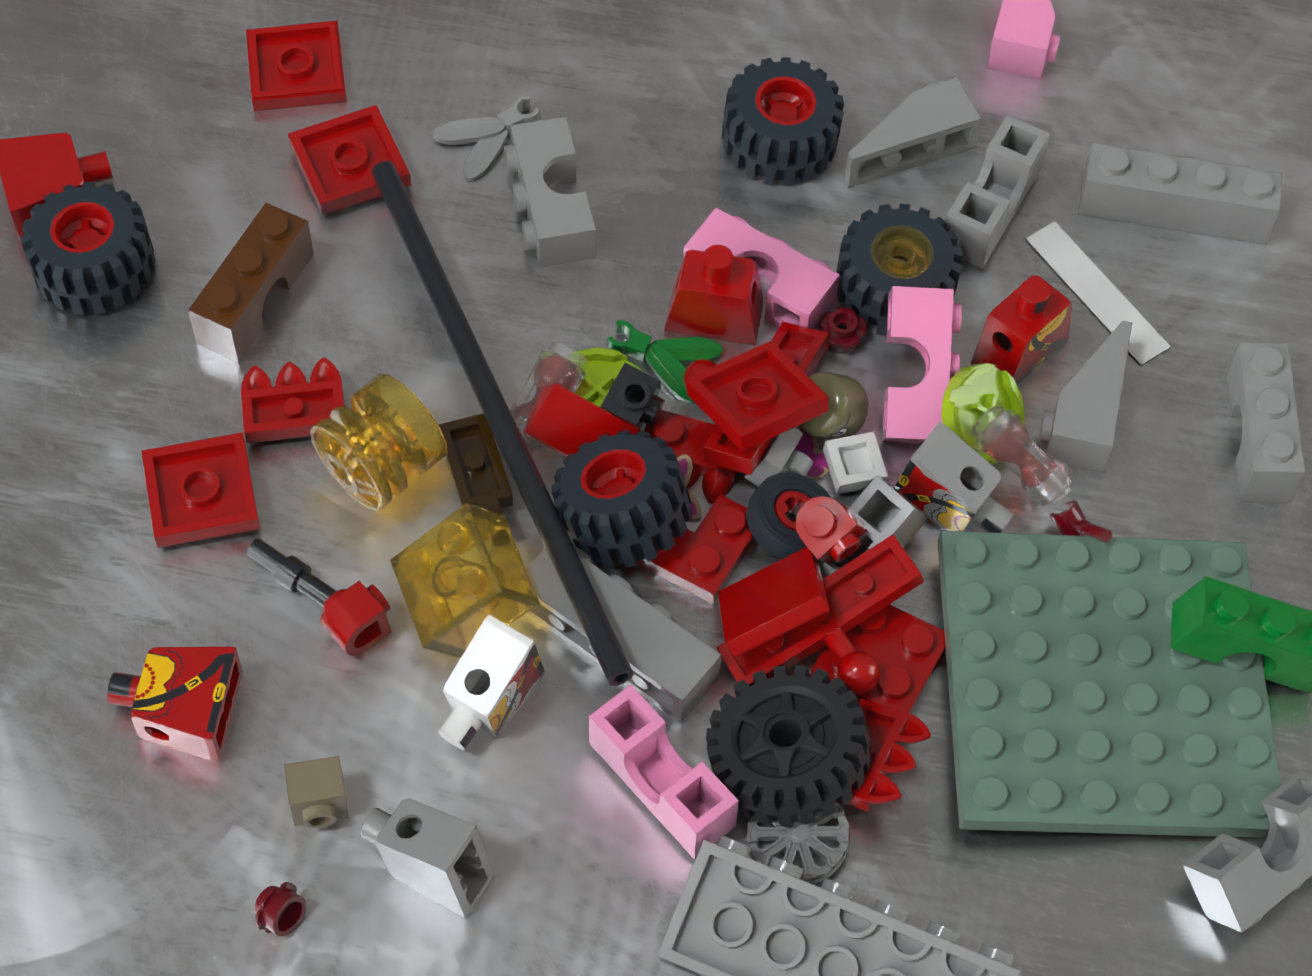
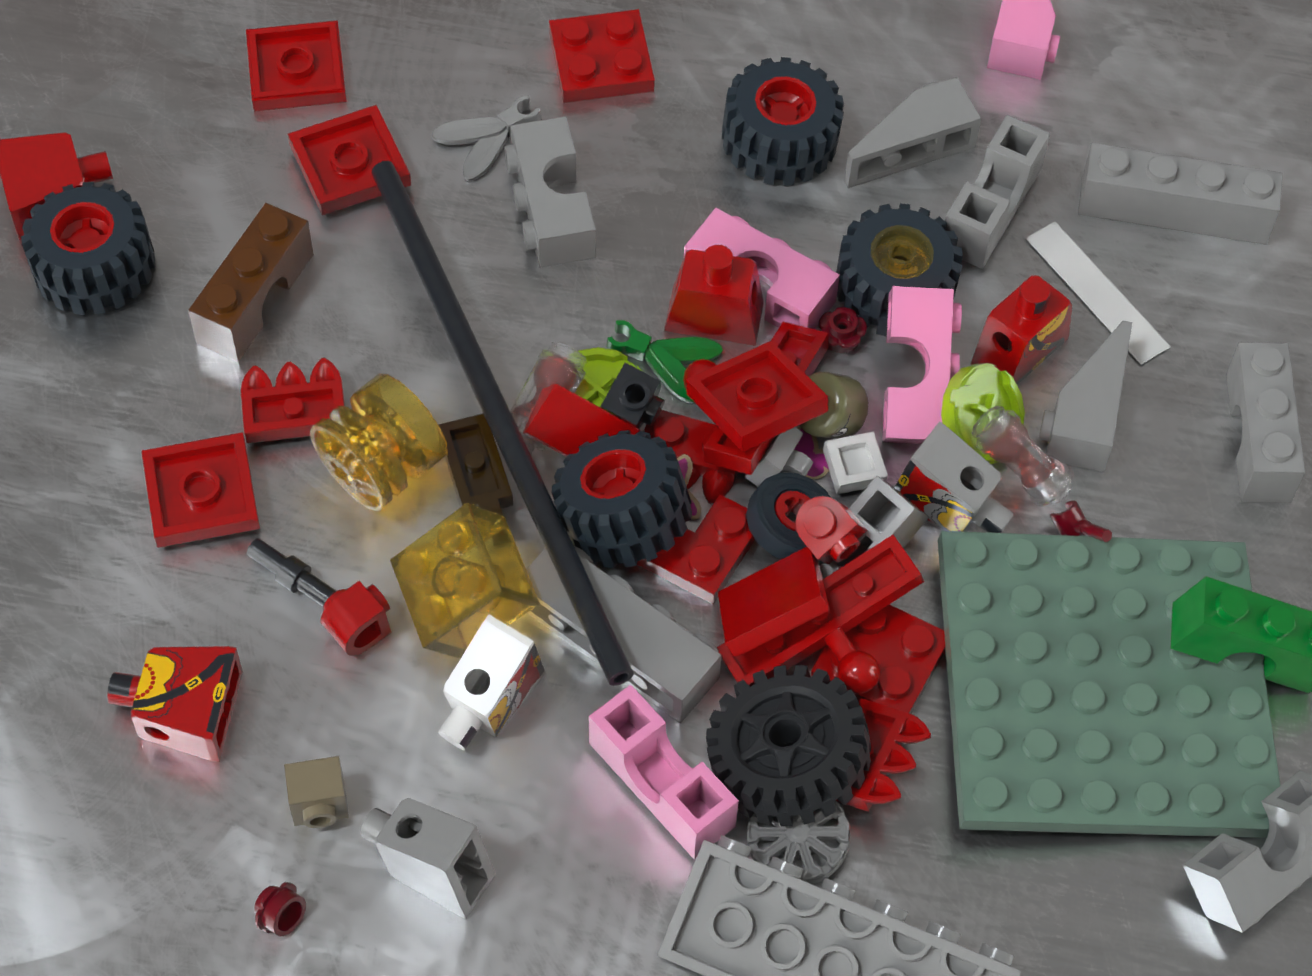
none -> red plate [549,9,655,103]

